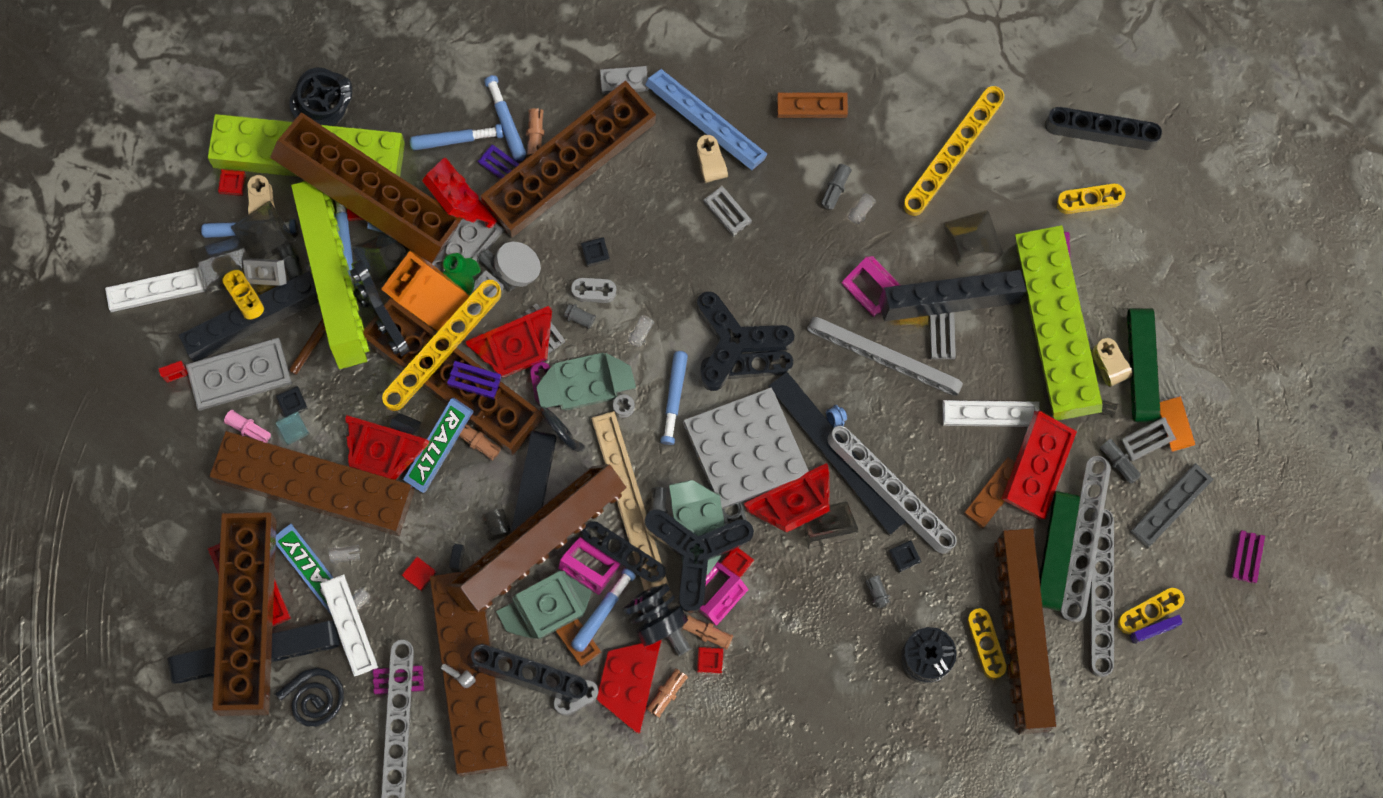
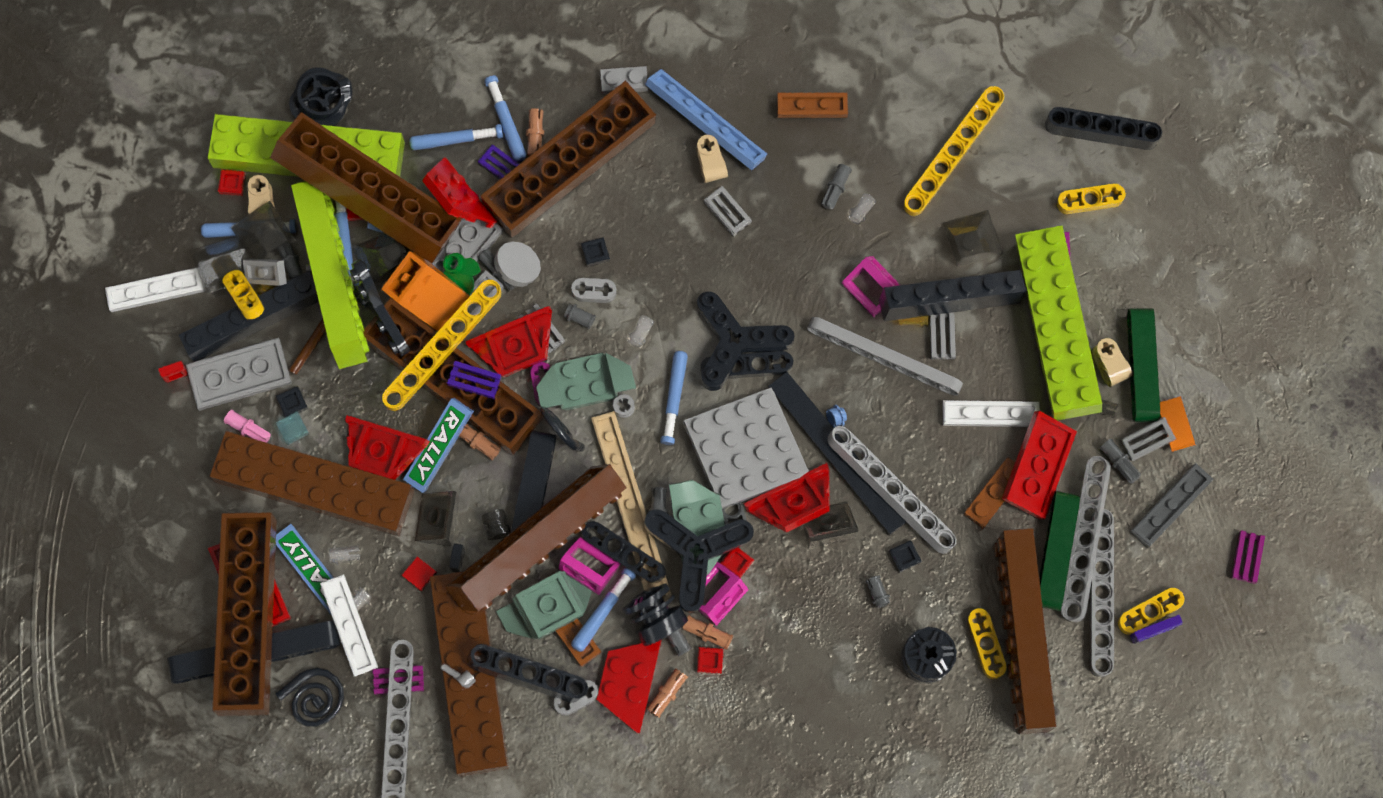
black tile [390,413,421,435] -> none
none -> clear smoke slope [415,491,460,546]

